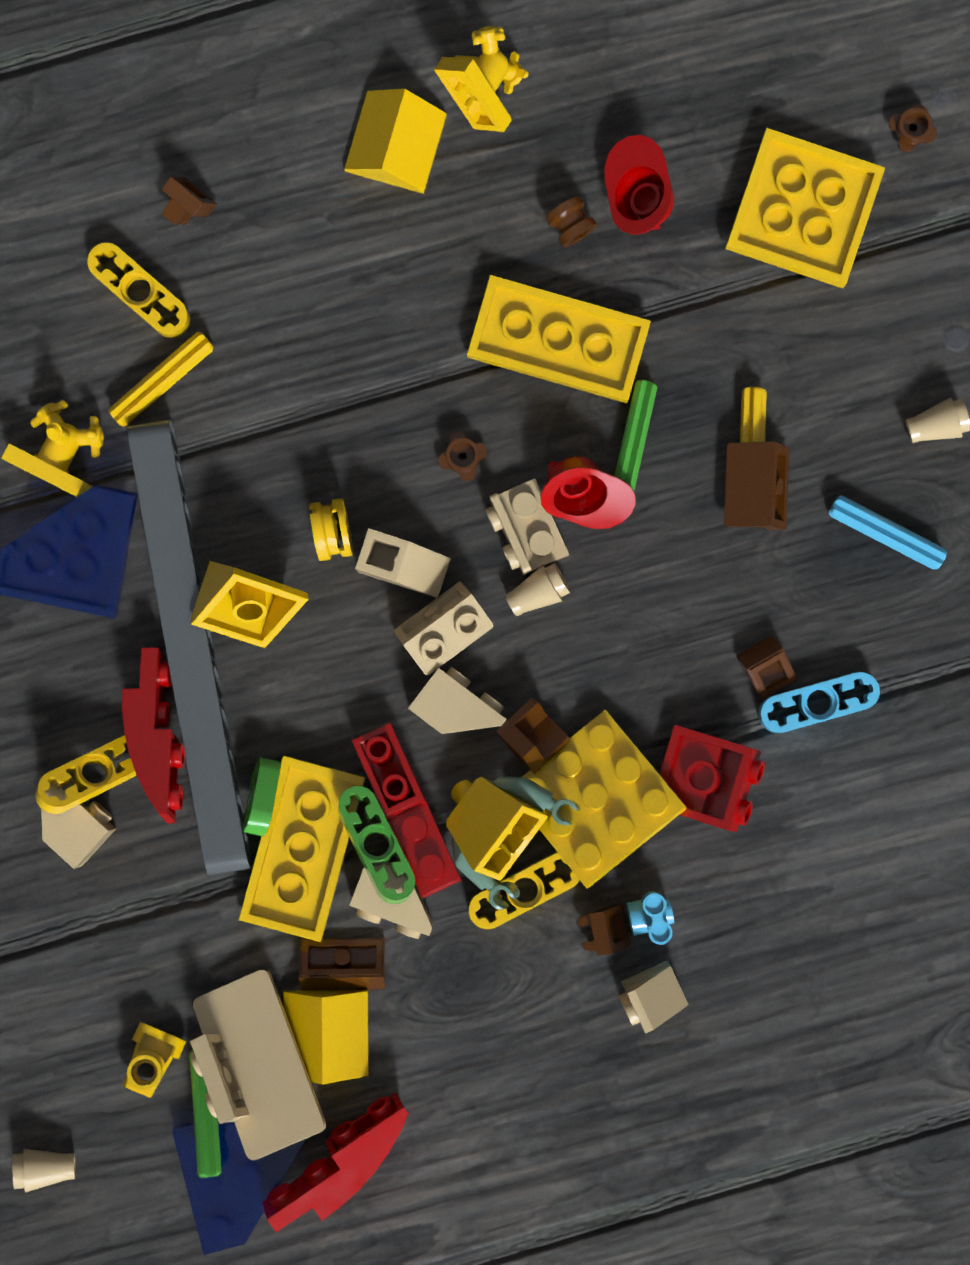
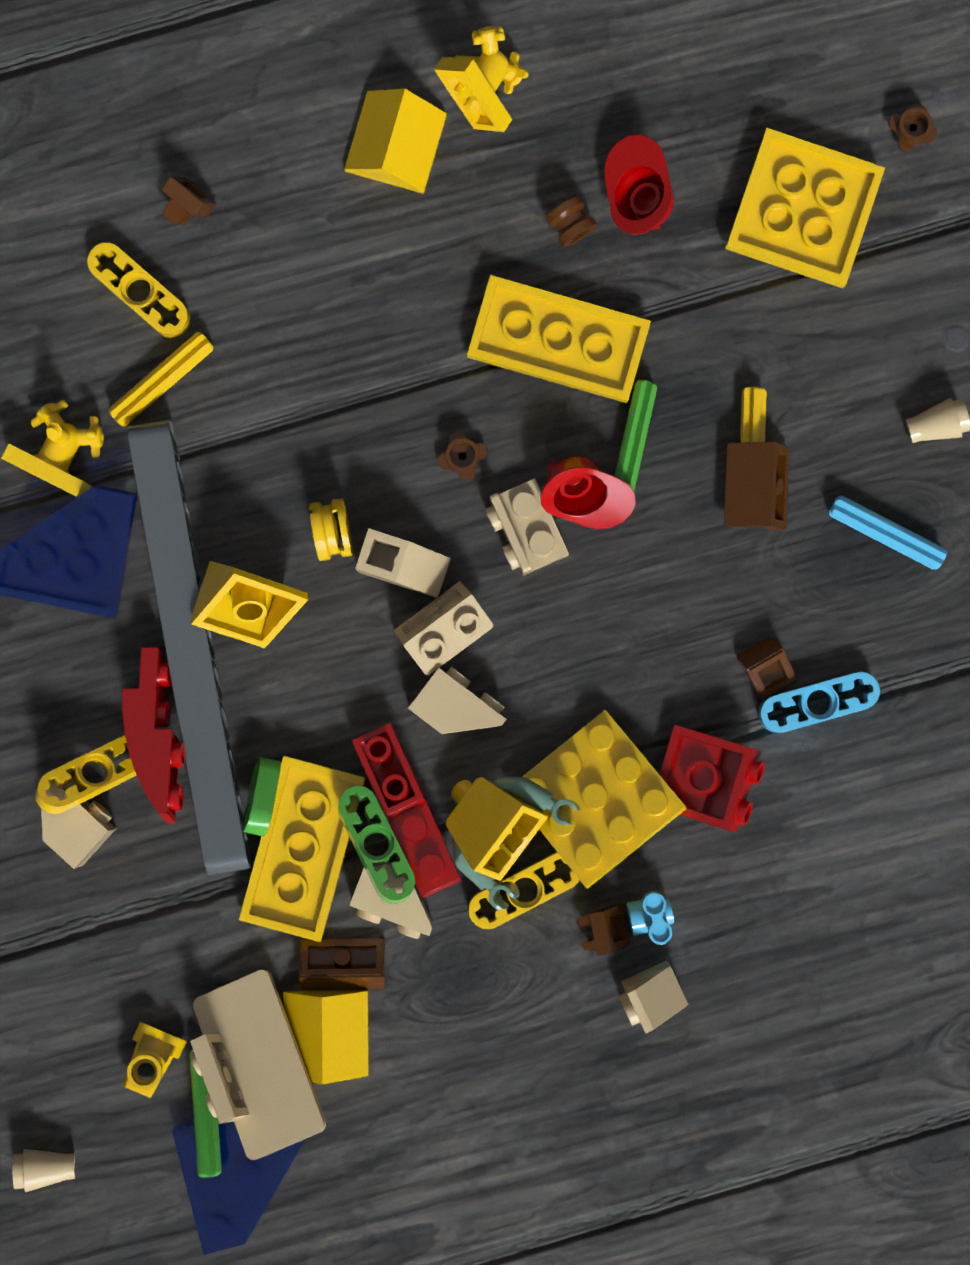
red slope [262,1093,409,1233] -> none
reddish brown panel [496,698,570,774] -> none
tan cone [505,563,571,616] -> none

